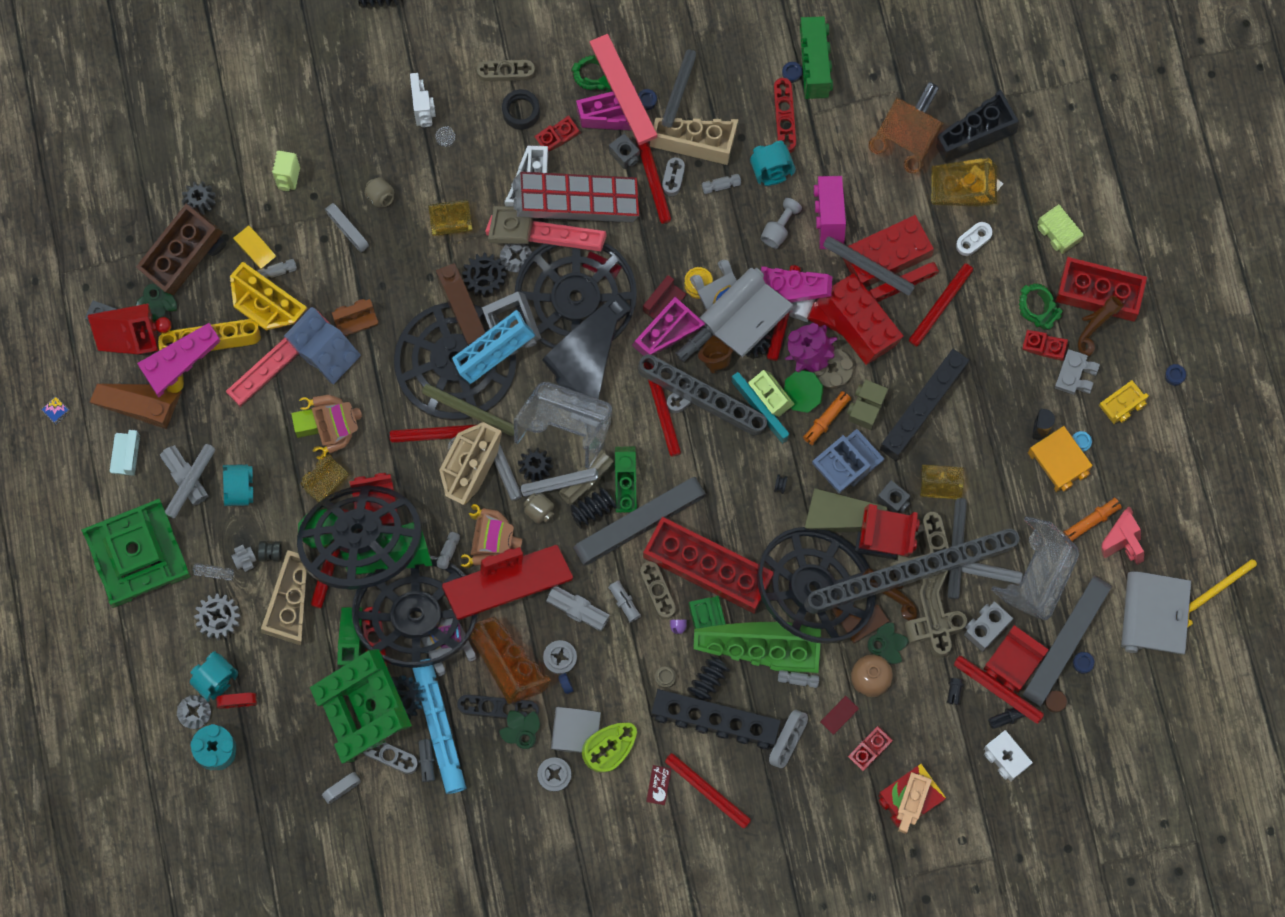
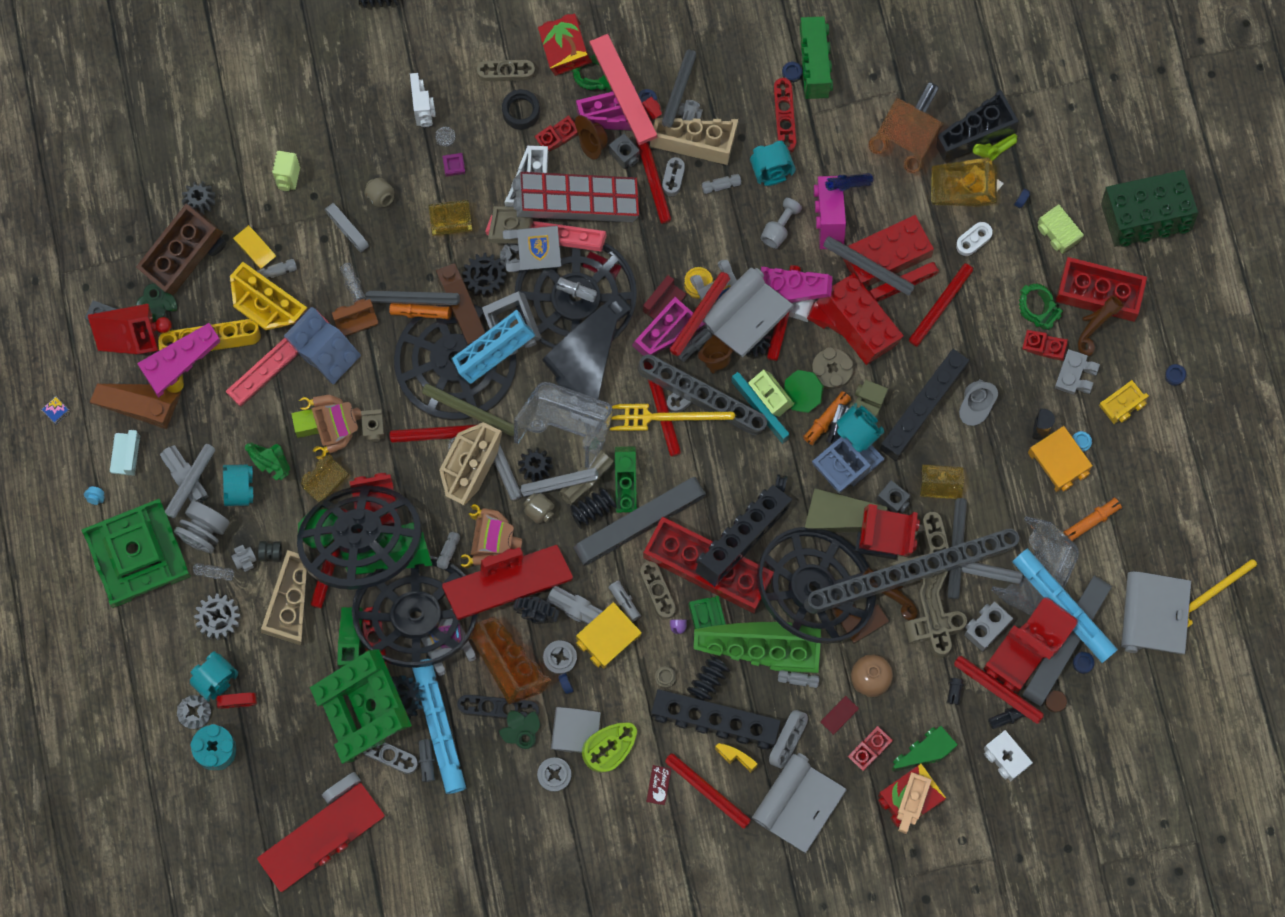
magenta brick [785,323,837,372] -> none
dark green plate [867,623,909,664] -> none
coral piece [1101,507,1144,565] -> none
none -> medium azure plate [84,486,105,505]
none -> light grey wheel [174,501,230,554]
none -> green piece [245,443,291,481]
none -> red bracket [257,783,385,892]
none -> clear pin [339,263,366,303]
none -> dark tan brick [361,409,385,442]
none -> dark grey axle [365,291,460,305]
none -> orange pin [390,303,452,320]
none -> magenta tile [442,153,465,177]
none -> light grey flag [503,226,561,272]
none -> black gear [513,596,559,624]
none -> red panel [538,13,592,76]
none -> light grey axle [556,277,597,302]
none -> reddish brown piece [575,115,608,159]
none -> yellow panel [576,602,642,669]
none -> yellow piece [610,404,735,431]
none -> red slope [642,97,662,120]
none -> red axle [670,272,730,356]
none -> light grey gear [677,100,703,120]
none -> black brick [695,485,792,586]
none -> yellow slope [715,743,758,773]
none -> light grey door [752,753,847,854]
none -> clear blue pin [825,173,873,191]
none -> black axle [826,404,850,444]
none -> teal brick [837,403,884,452]
none -> green slope [891,726,957,772]
none -> light grey piece [959,379,998,426]
none -> lime piece [973,134,1017,162]
none -> medium azure piece [1012,548,1118,663]
none -> dark blue tile [1014,188,1030,209]
none -> red bracket [1016,597,1078,660]
none -> dark green brick [1101,170,1198,247]

